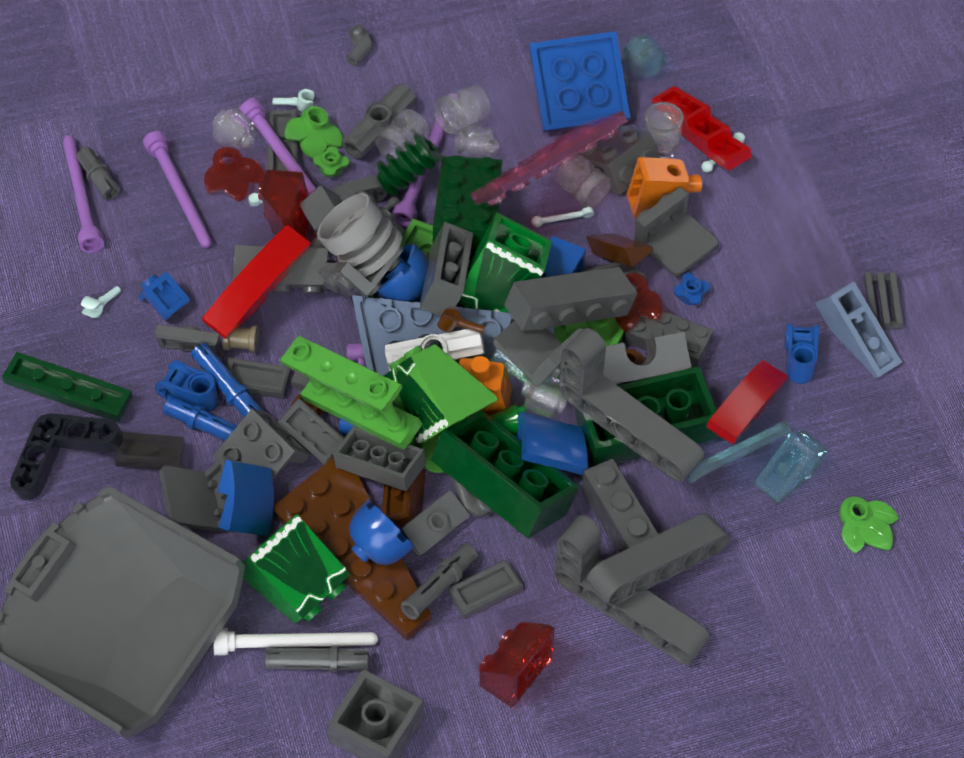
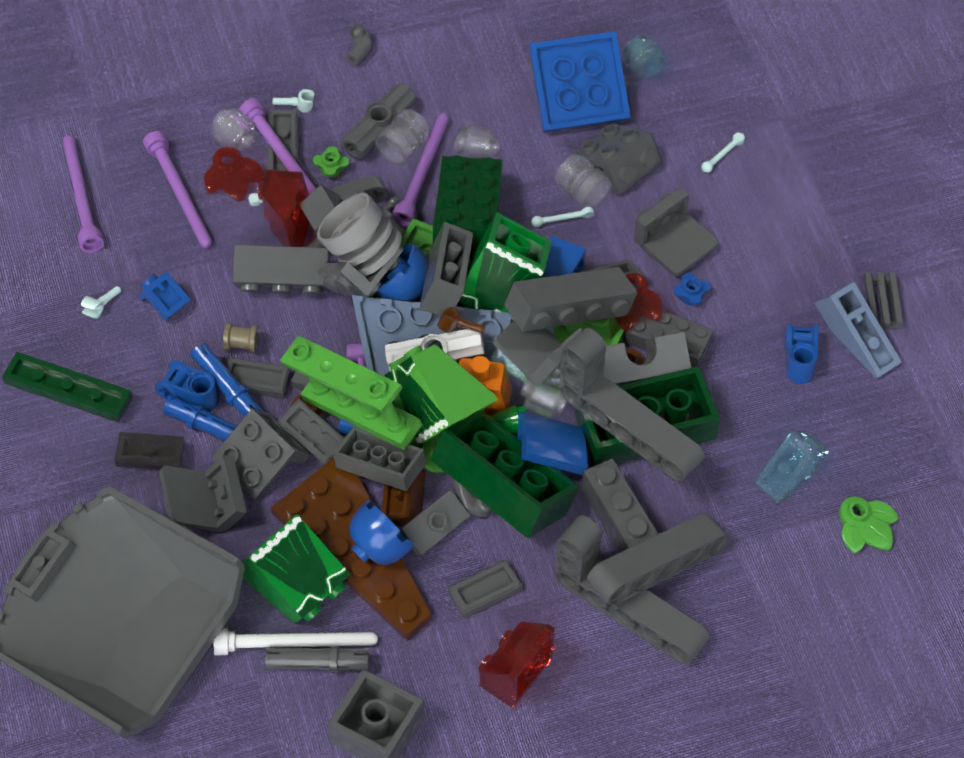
black beam [10,413,124,500] -> none
dark grey axle [76,146,120,200] -> none
dark grey plate [155,324,223,356] -> none
red slope [202,225,311,339] -> none
blue slope [217,459,274,536] -> none
bright green plate [284,106,342,159] -> none
dark green piece [377,133,443,196] -> none
dark grey pin [401,543,478,620] -> none
clear wheel [434,85,491,134] -> none
clear pink wing [471,111,628,206] -> none
reddish brown slope [586,233,654,267] -> none
orange torso [626,157,702,218] -> none
clear wheel [643,102,683,158] -> none
red slope [651,86,752,171] -> none
clear light blue tile [687,421,792,484] -> none
red slope [706,359,789,445] -> none

